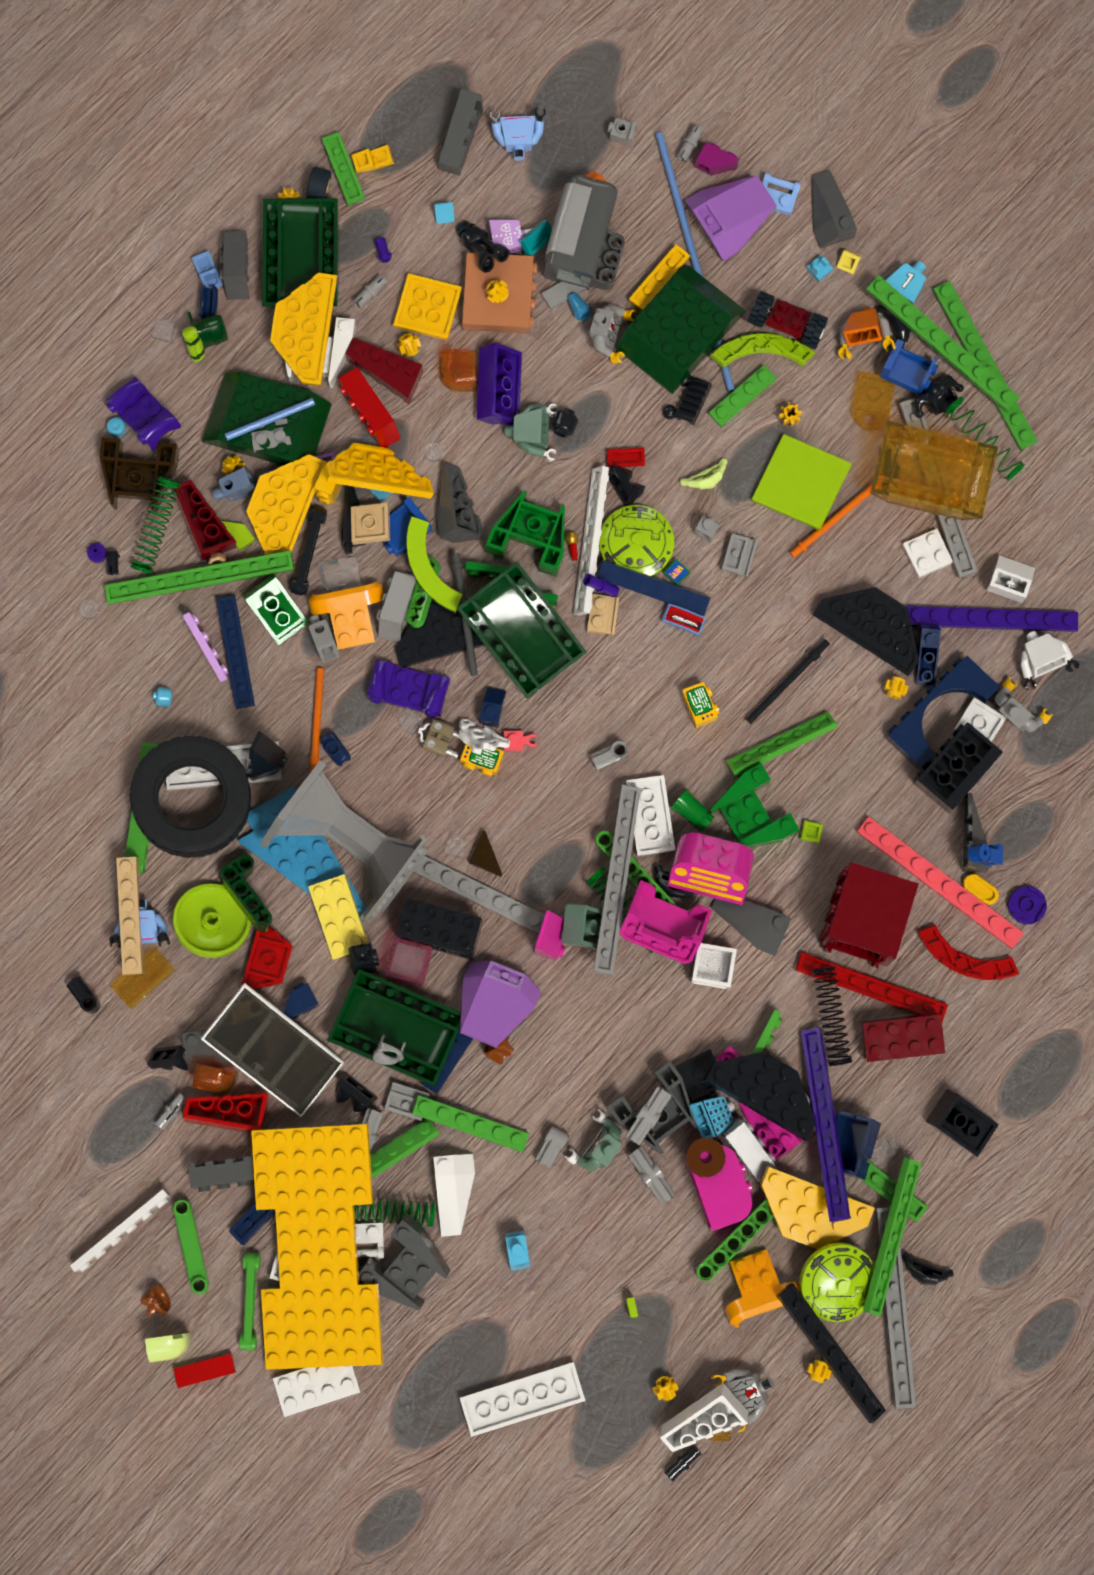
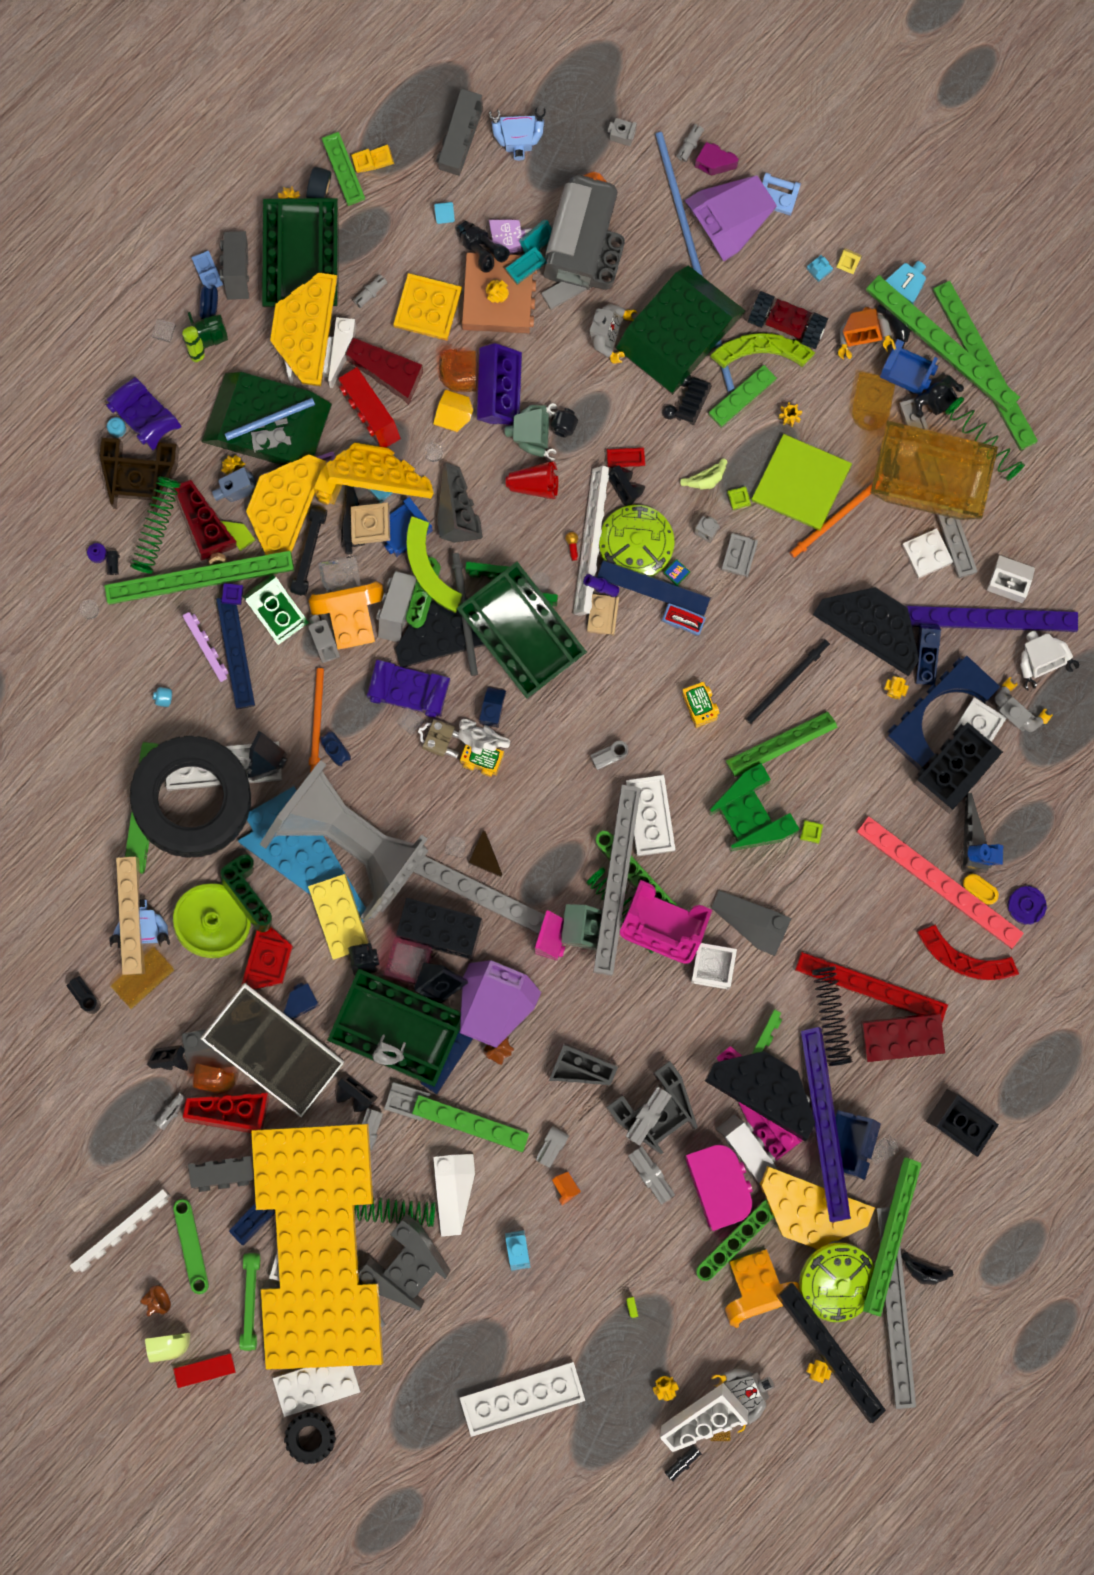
white plate [355,1223,384,1259] -> none
bright green plate [370,1119,440,1178] -> none
dark purple pin [374,238,392,263] -> none
yellow gear [397,333,421,357] -> none
green wedge [486,491,565,577] -> none
coral plate [504,731,537,751] -> none
sand green torso [565,1109,622,1171] -> none
dark azure cone [568,293,592,321] -> none
yellow plate [629,244,690,311] -> none
black piece [654,865,695,898] -> none
dark pink brick [667,833,754,905] -> none
green plant [670,788,715,831] -> none
black plate [675,1049,717,1101] -> none
reddish brown tile [686,1138,726,1178] -> none
medium azure torso [689,1096,735,1138] -> none
dark grey wedge [812,170,857,249] -> none
dark red piece [819,862,919,968] -> none
bright green tile [860,1160,928,1223] -> none
none -> dark purple plate [222,583,243,605]
none -> black tyre [284,1412,336,1464]
none -> black slope [414,962,468,1004]
none -> yellow slope [433,390,473,432]
none -> teal tile [505,247,547,285]
none -> red cone [506,461,559,499]
none -> dark grey wedge [549,1043,619,1085]
none -> orange tile [552,1172,581,1206]
none -> lime tile [728,486,751,510]

